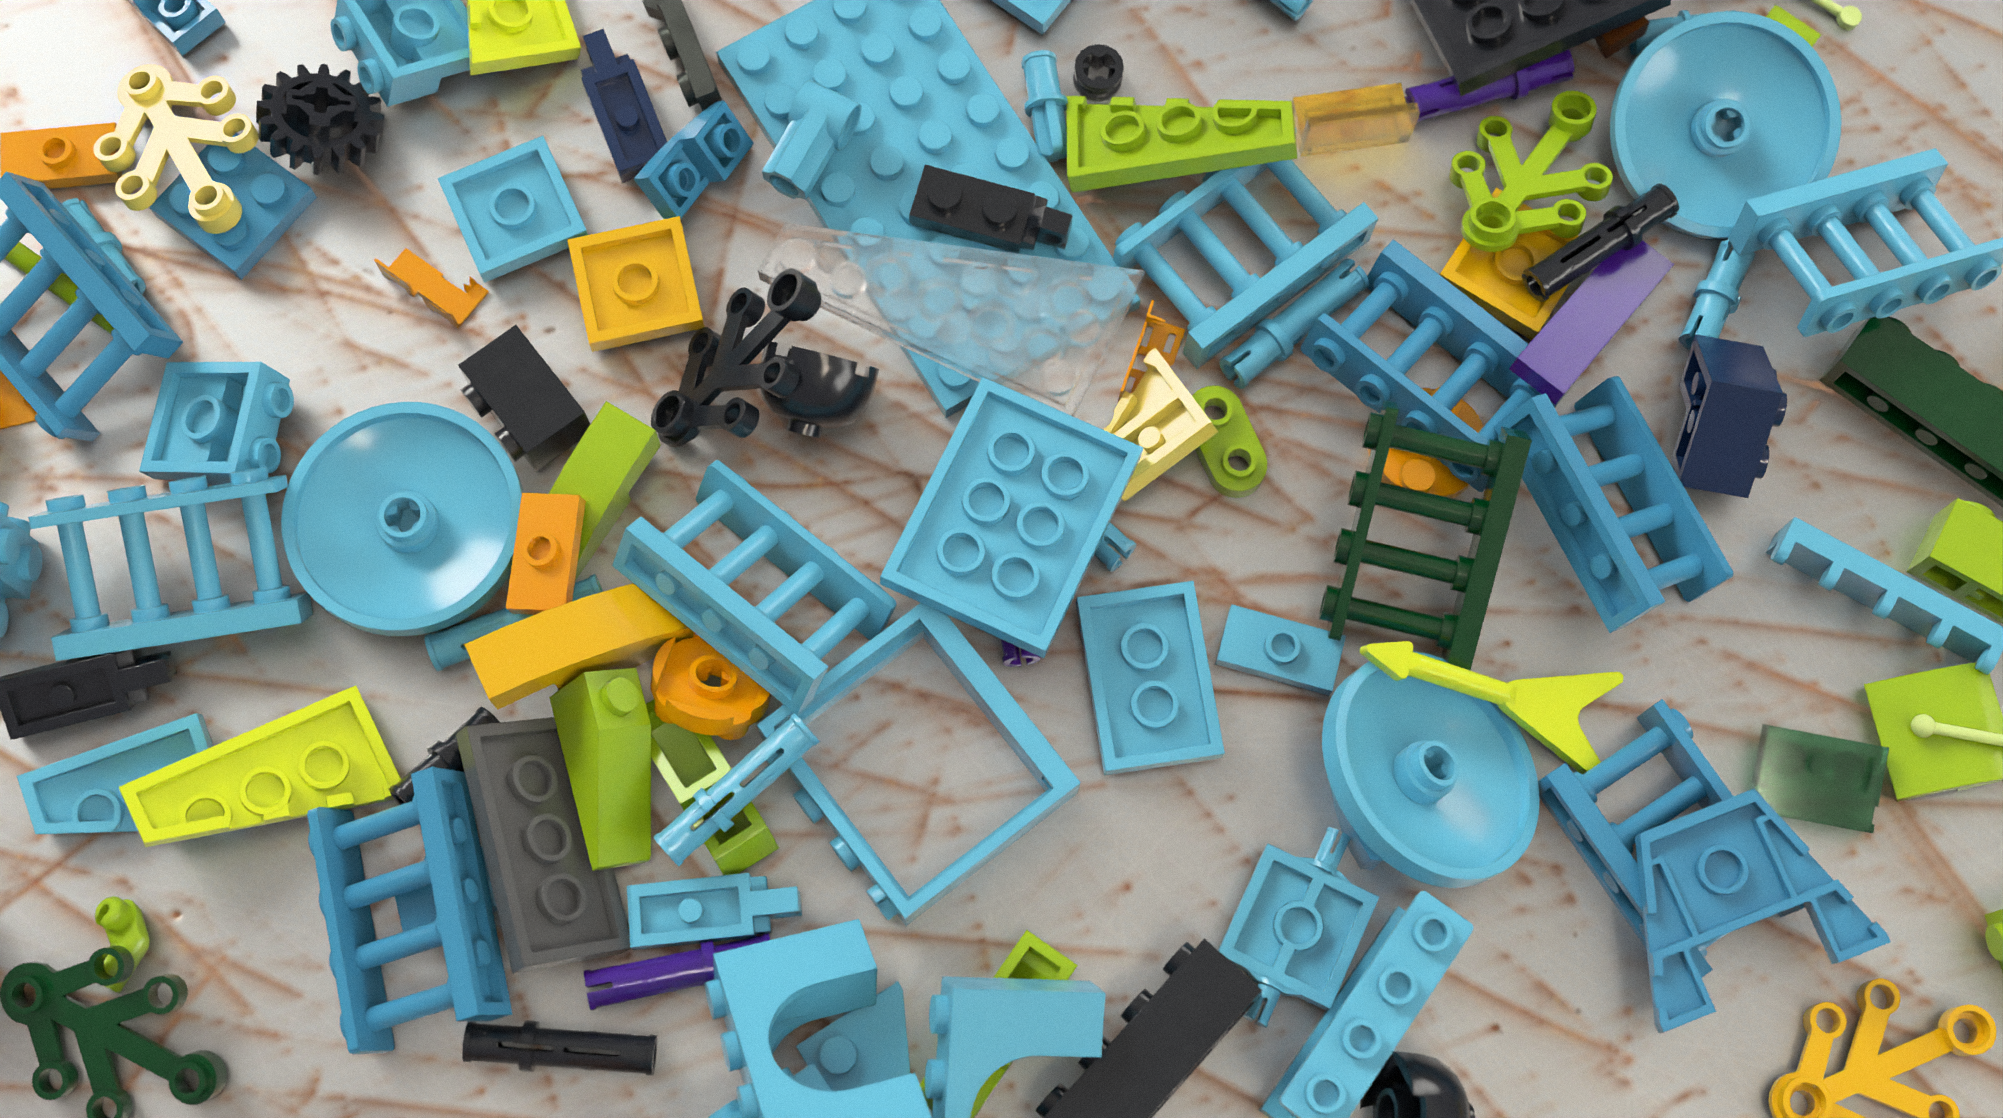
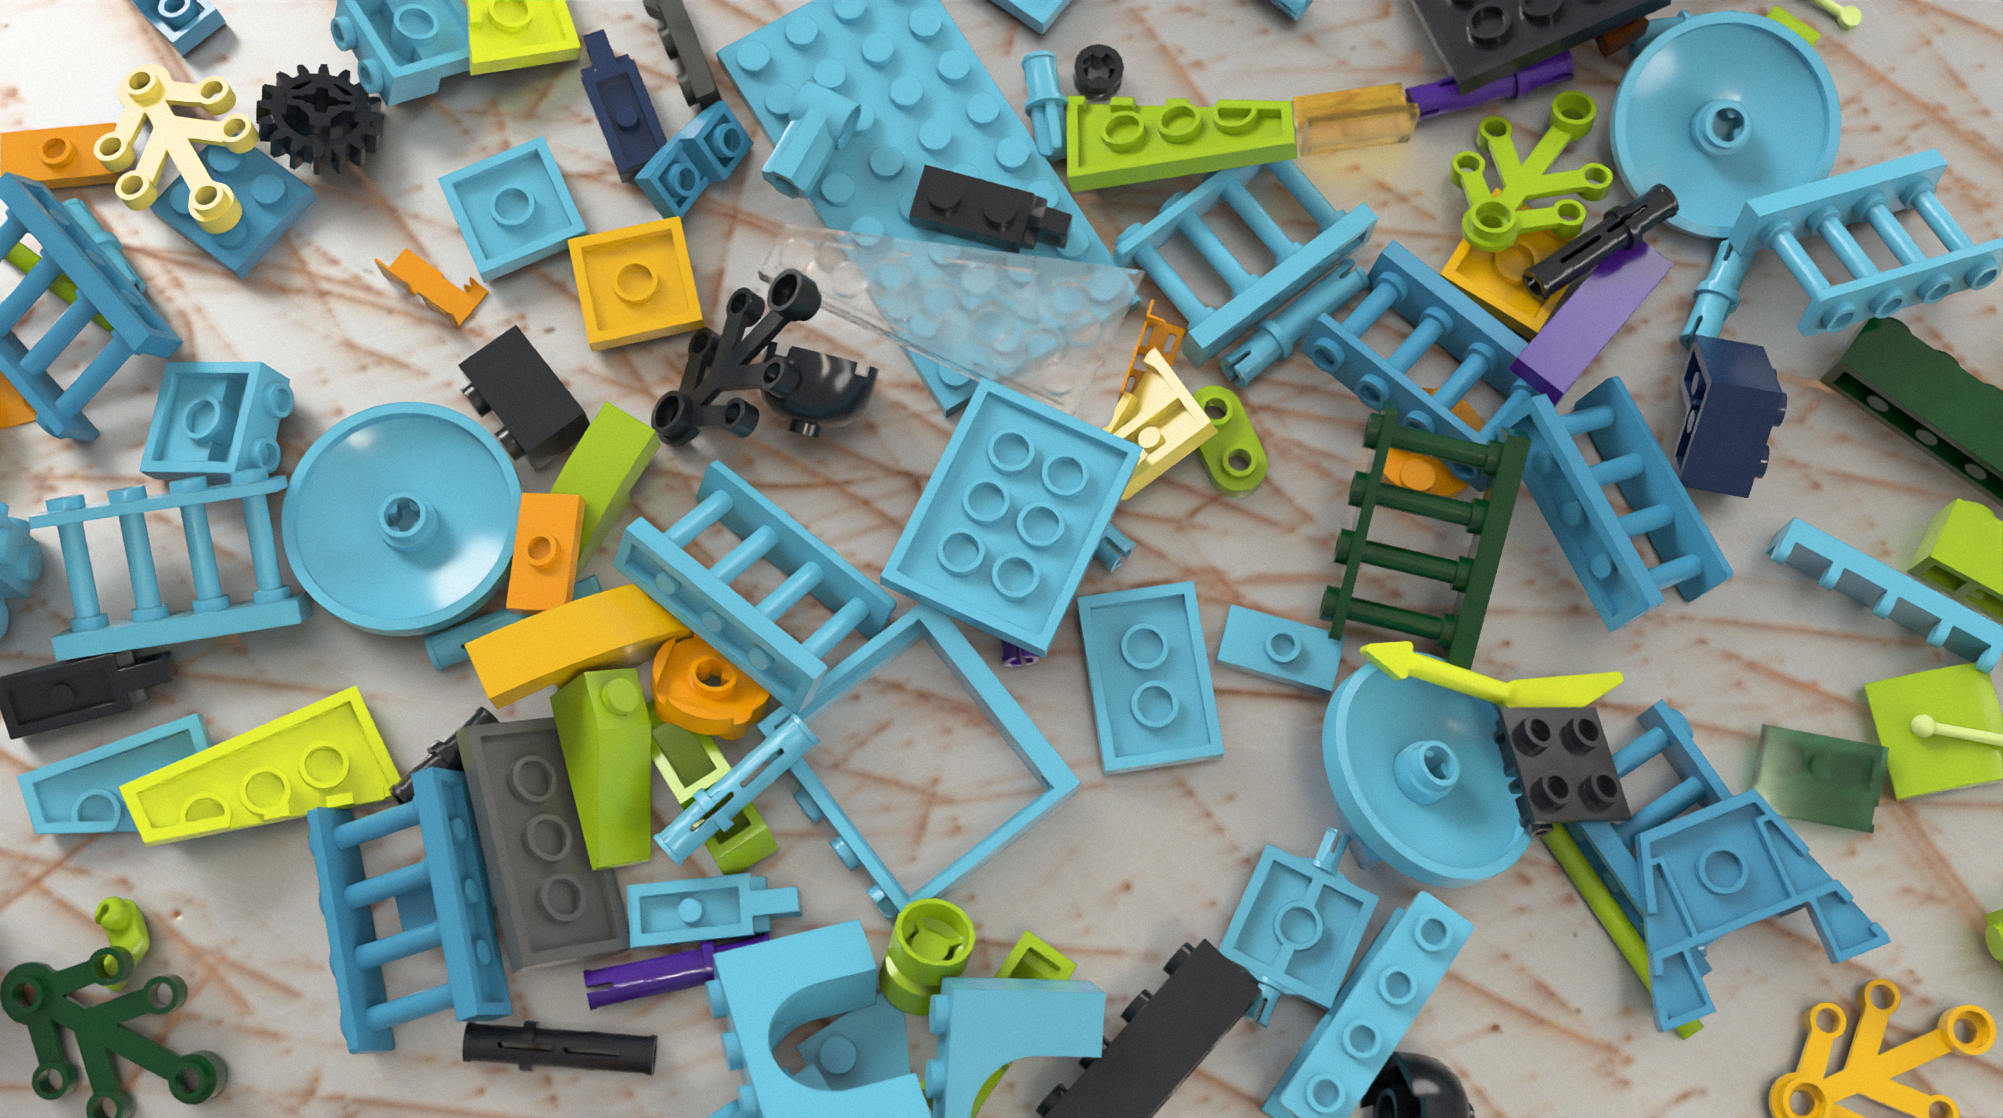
none -> lime wheel [879,898,976,1016]
none -> black hinge [1493,707,1632,837]
none -> lime bar [1541,823,1704,1040]

